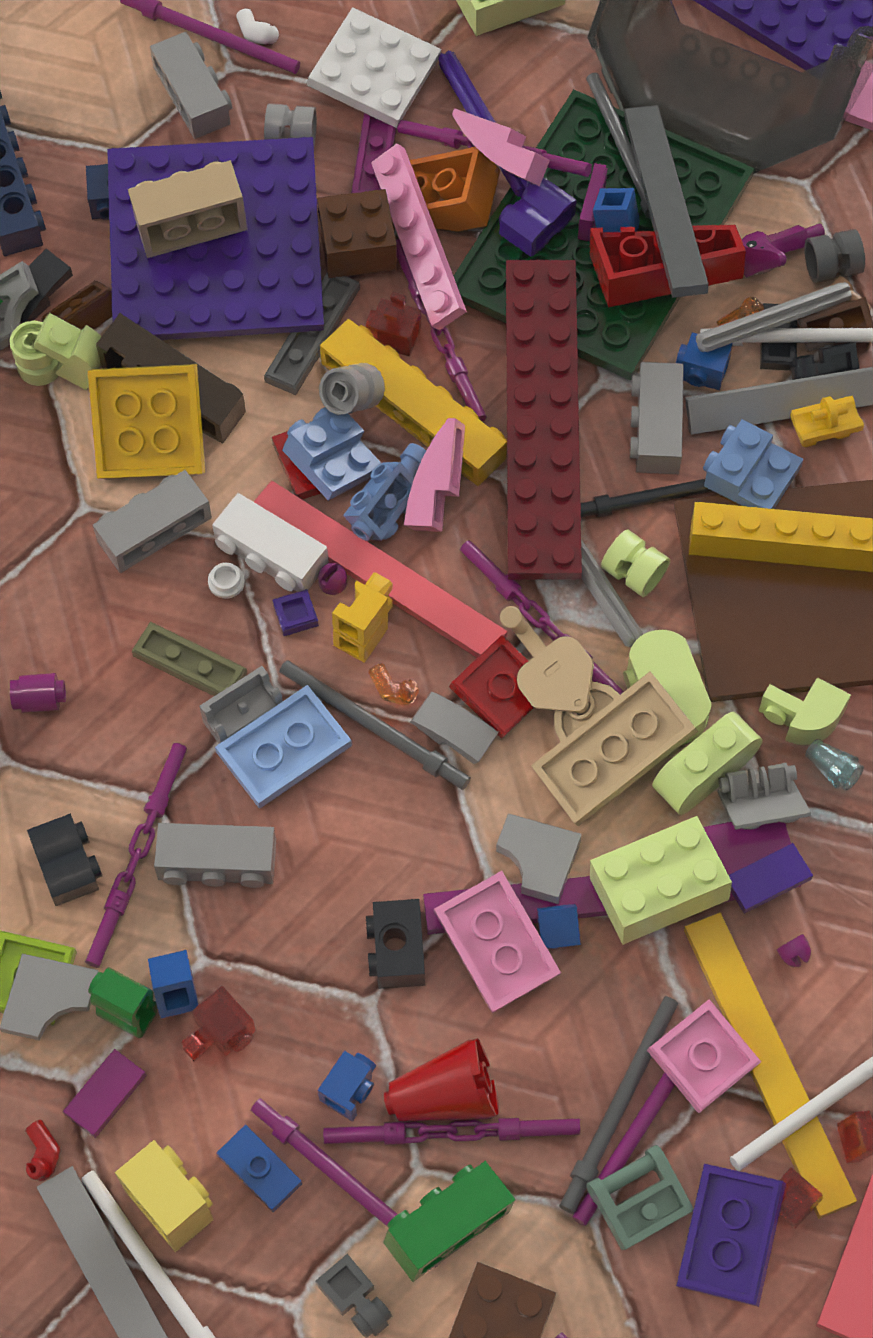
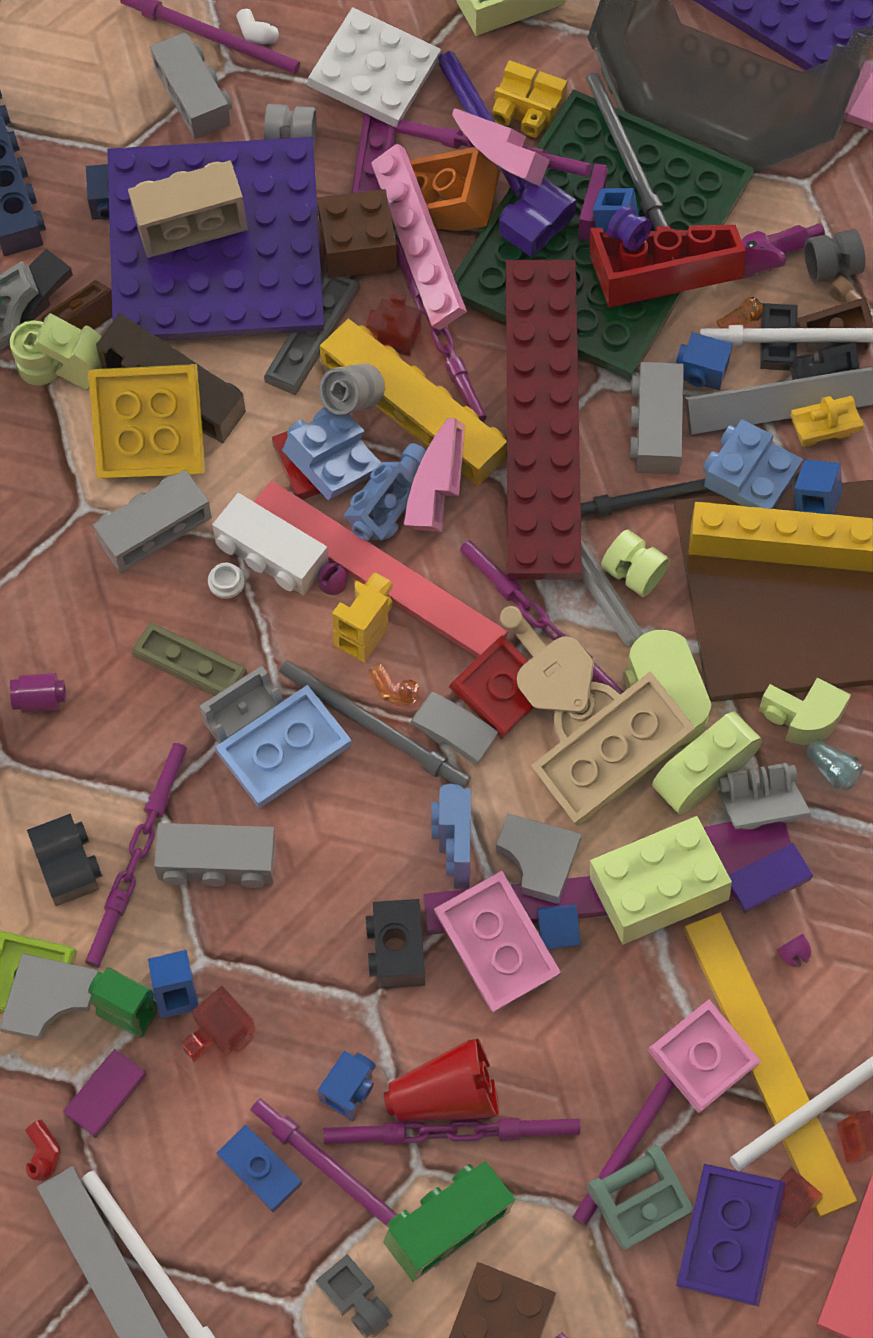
light yellow brick [115,1140,213,1252] -> none
dark purple tile [272,589,319,636] -> none
dark grey bar [559,996,678,1214] -> none
dark grey tile [624,105,708,298] -> none
light grey axle [696,282,852,352] -> none
none -> medium blue plate [431,784,471,889]
none -> yellow hips [492,60,568,138]
none -> dark purple wheel [607,205,652,251]
none -> blue brick [794,459,843,515]

